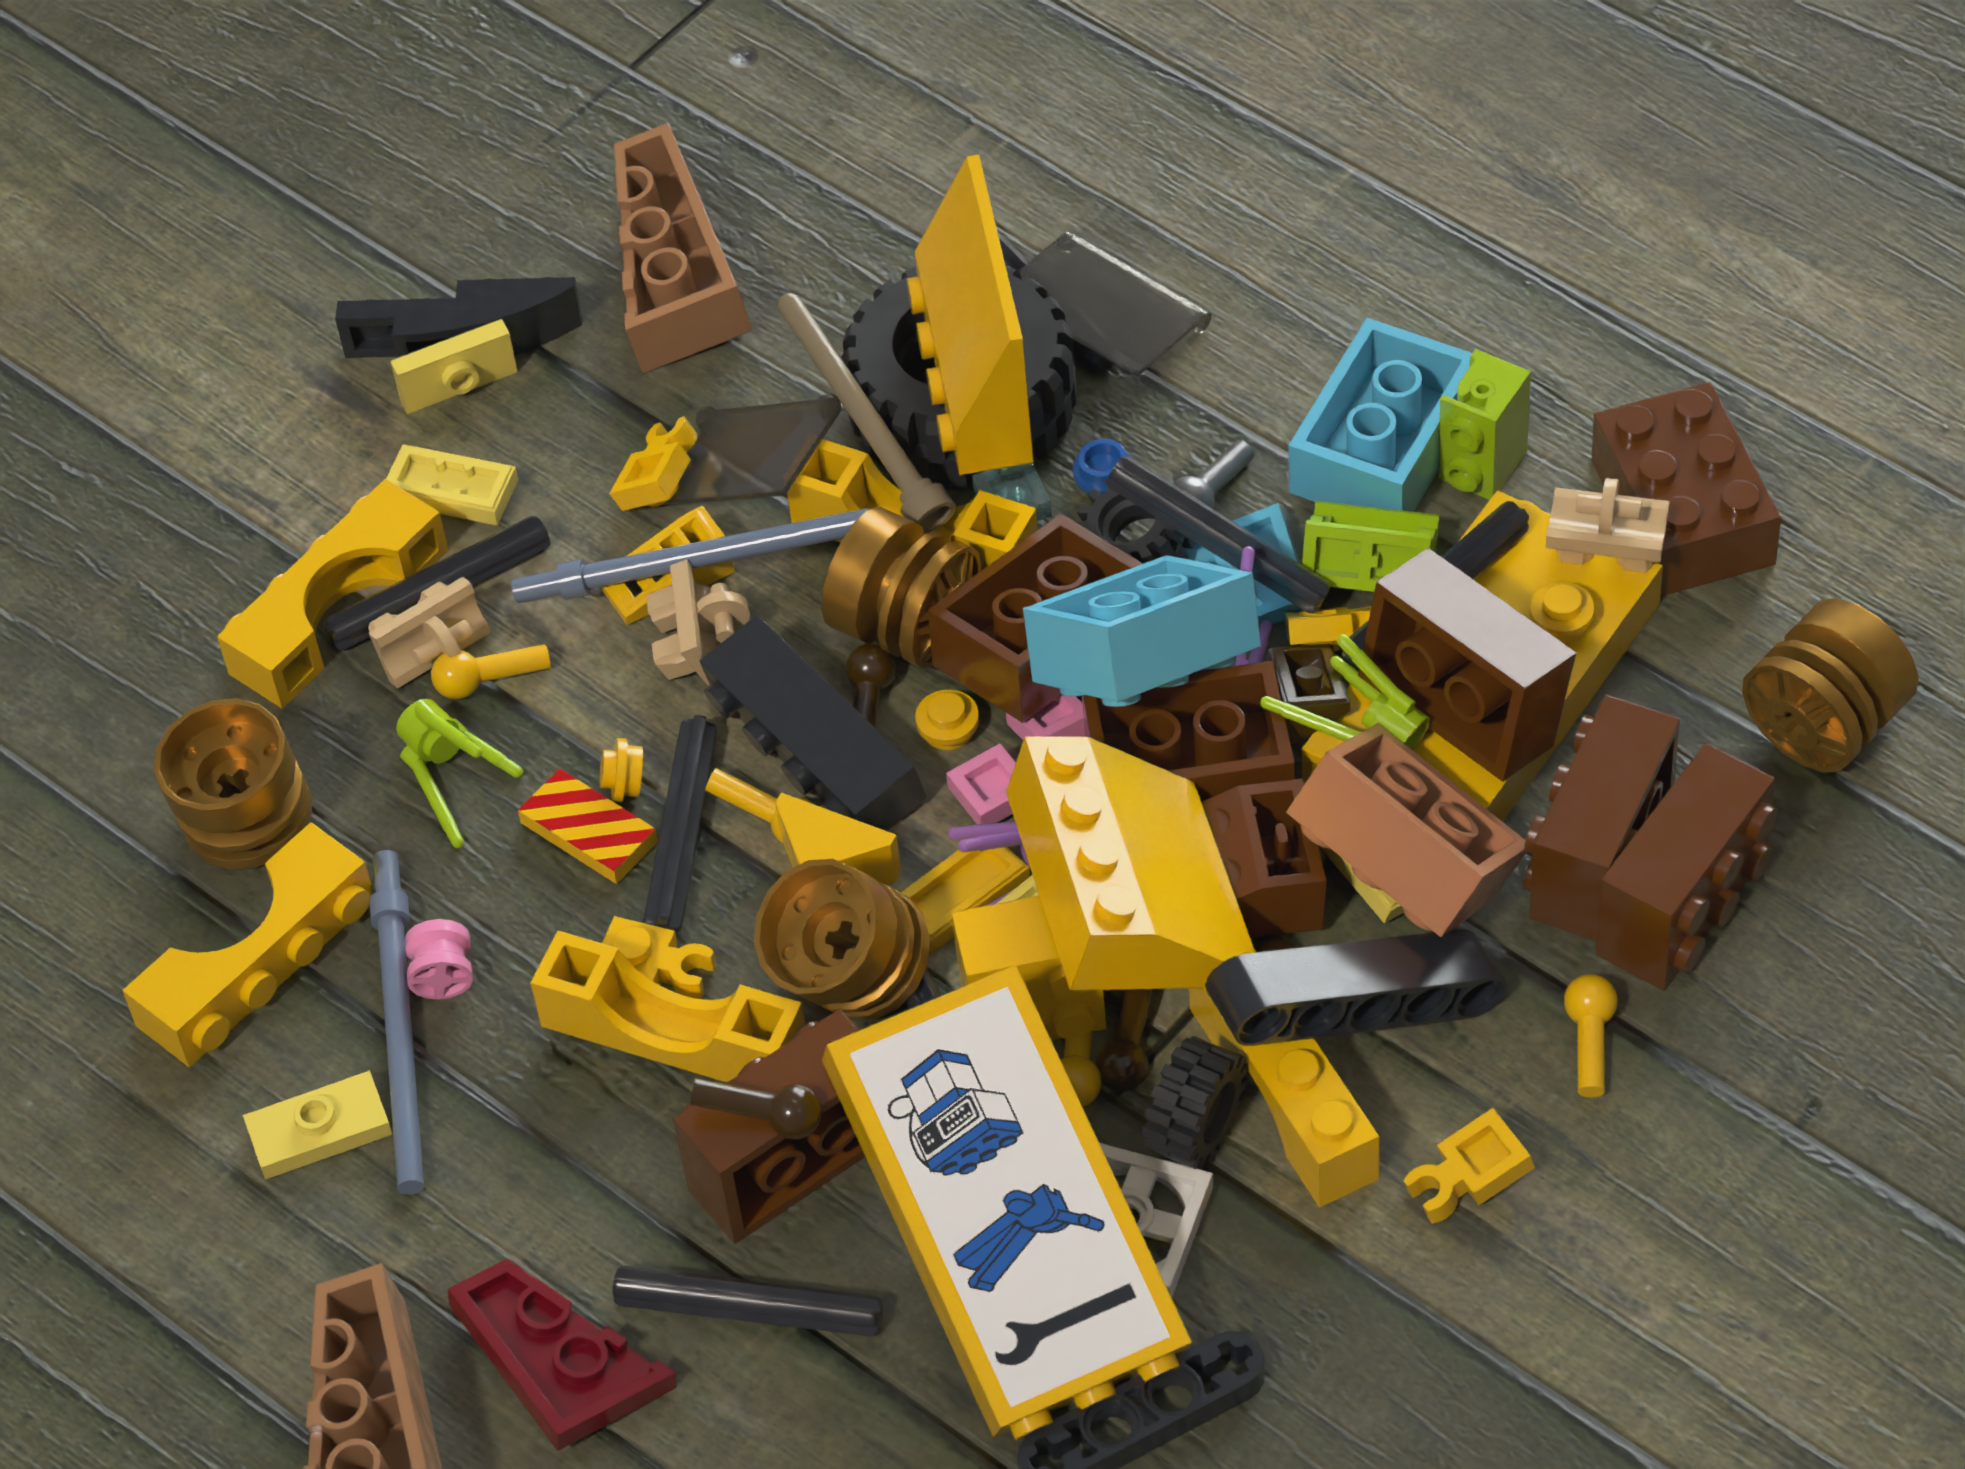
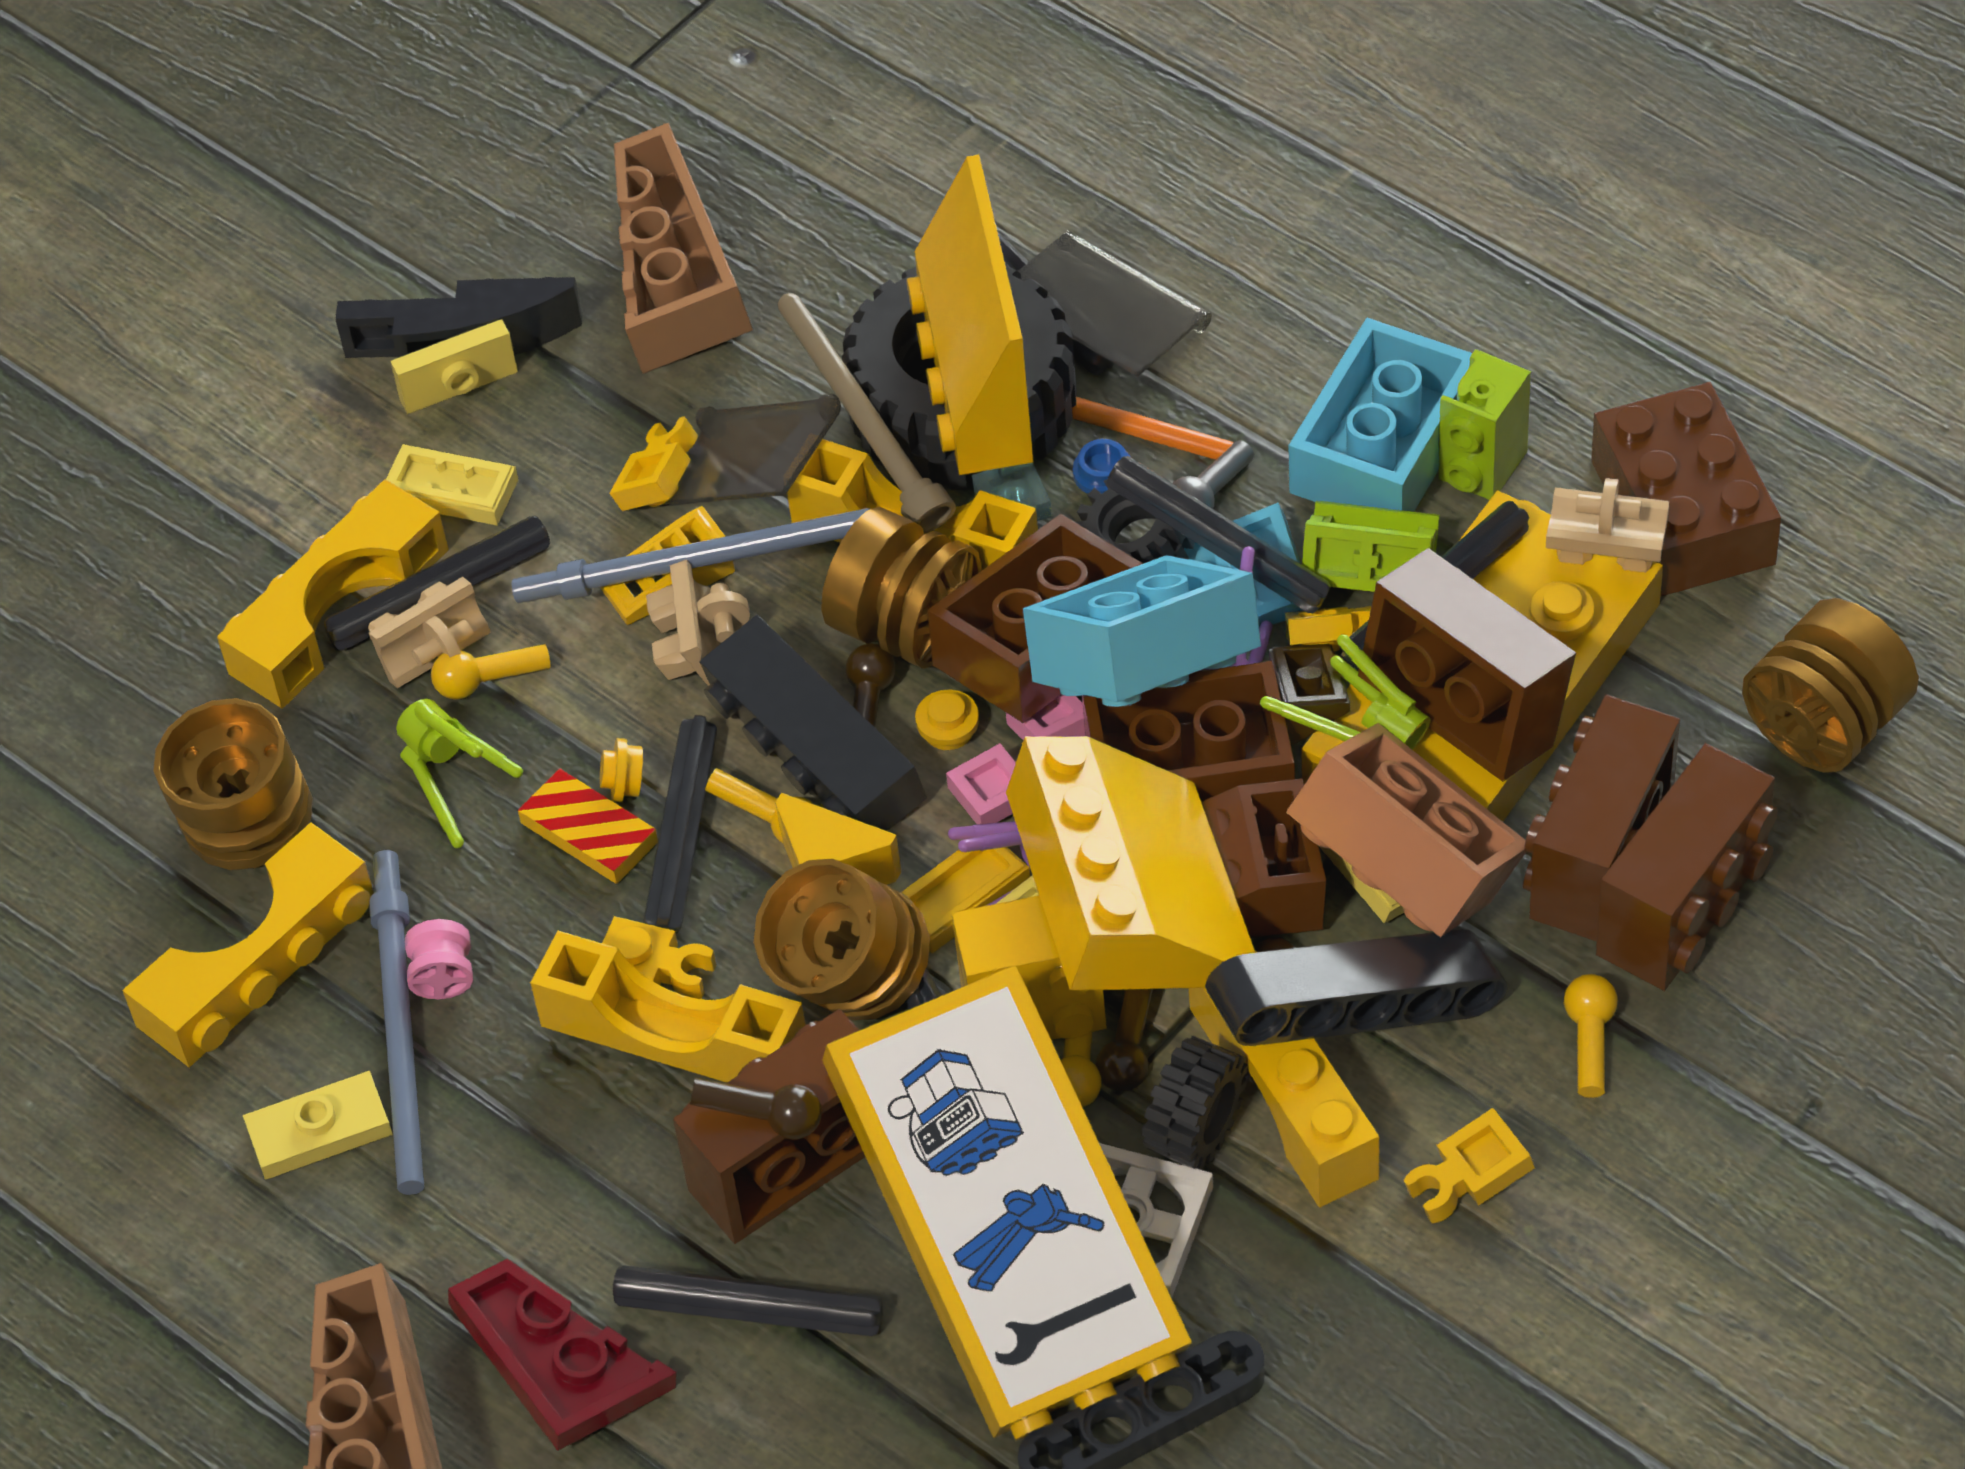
none -> orange bar [1072,397,1235,460]

